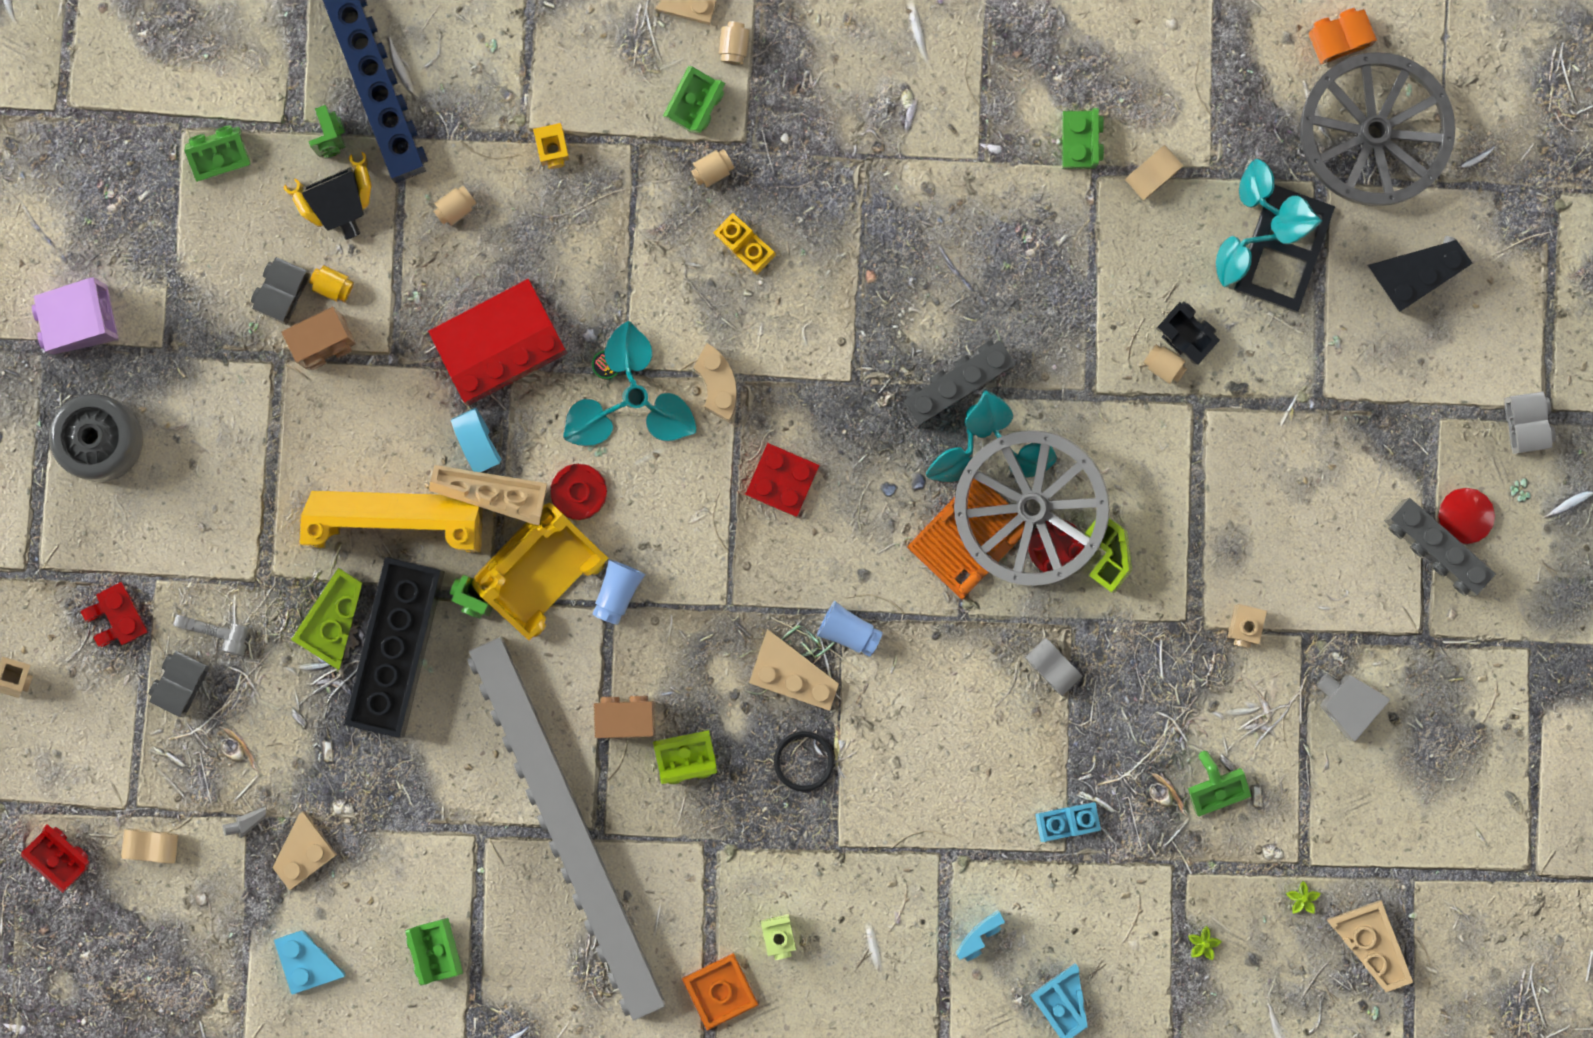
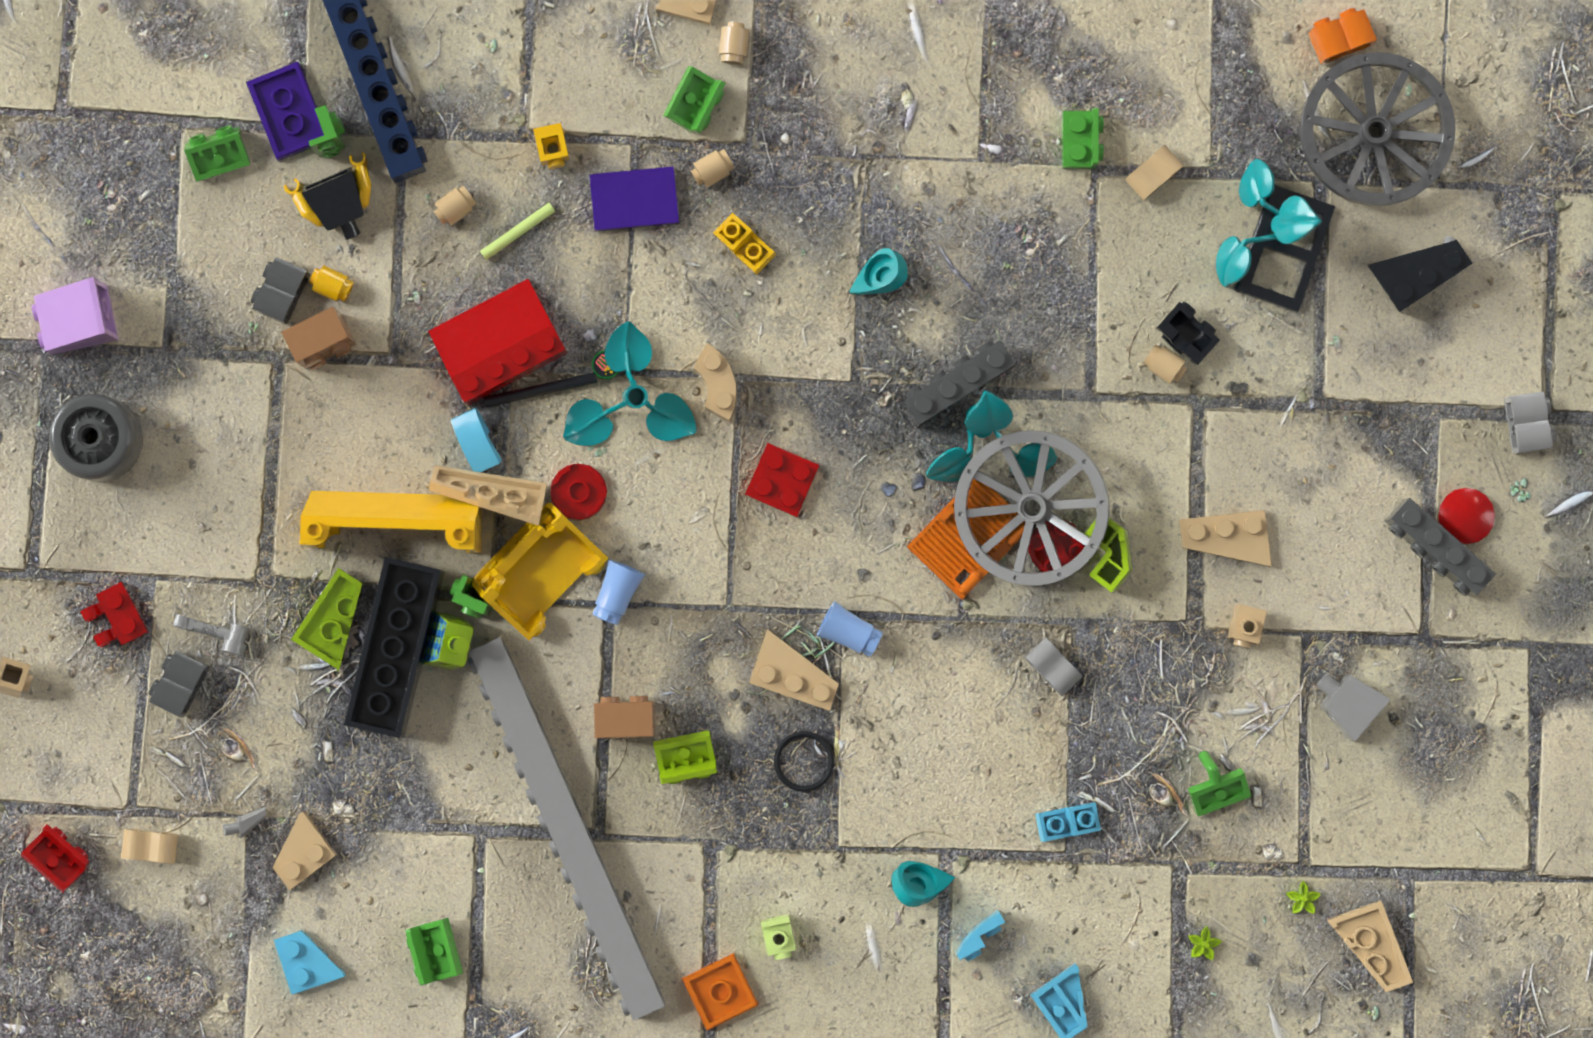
none -> dark purple tile [246,61,324,161]
none -> lime torso [422,611,473,670]
none -> yellowish green bar [480,203,556,260]
none -> black bar [484,372,597,408]
none -> dark purple tile [589,166,679,232]
none -> teal piece [849,248,908,295]
none -> teal piece [891,861,955,907]
none -> tan wing [1179,510,1272,567]

